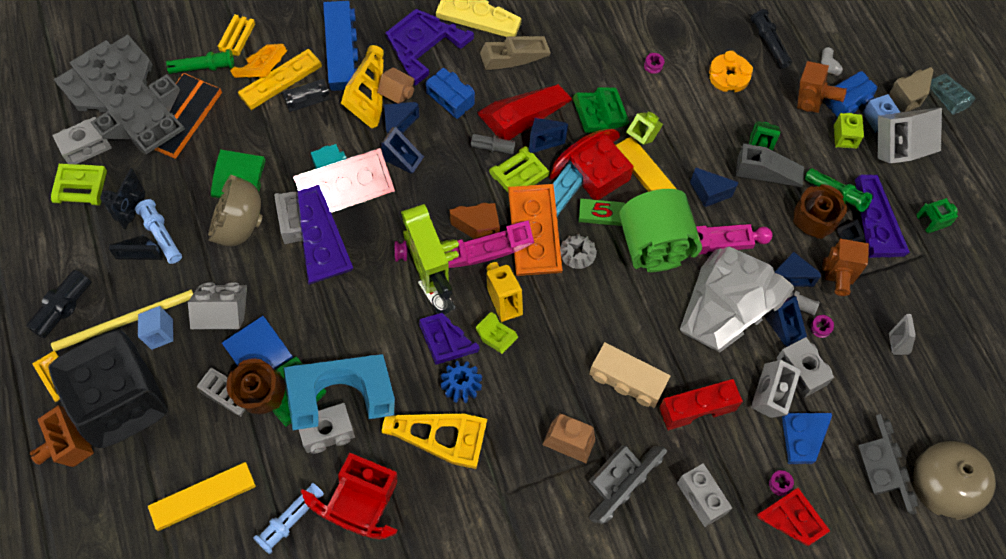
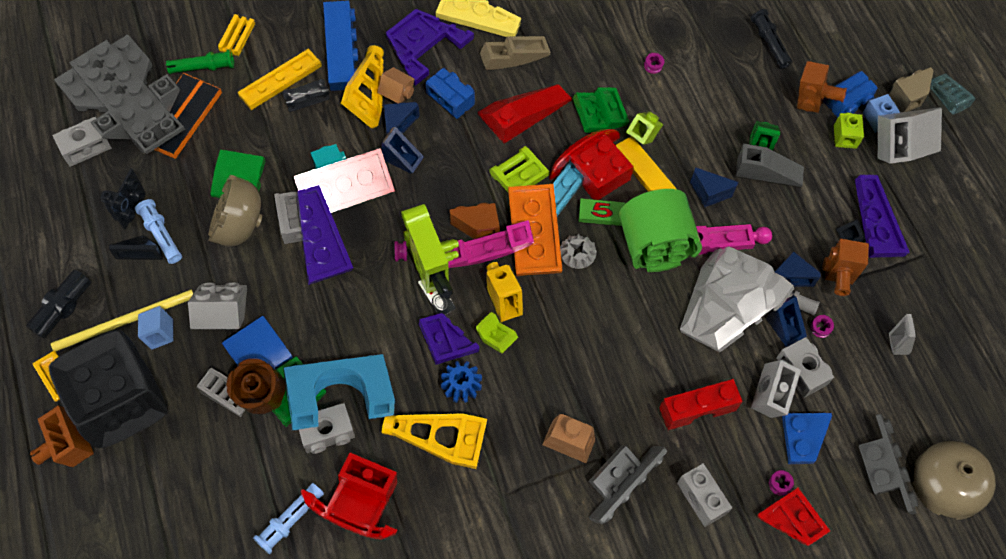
lime plate [51,164,107,206] -> none
yellow tile [148,462,256,531] -> none
light orange wing [230,44,287,78] -> none
dark grey axle [471,134,515,155] -> none
dark blue slope [529,118,568,153] -> none
tan brick [589,342,670,408] -> none
light orange plate [709,51,753,92] -> none
reddish brown brick [793,184,847,239] -> none
green pin [805,168,872,212] -> none
light grey arm [821,48,843,76] -> none
green window [916,198,958,234] -> none

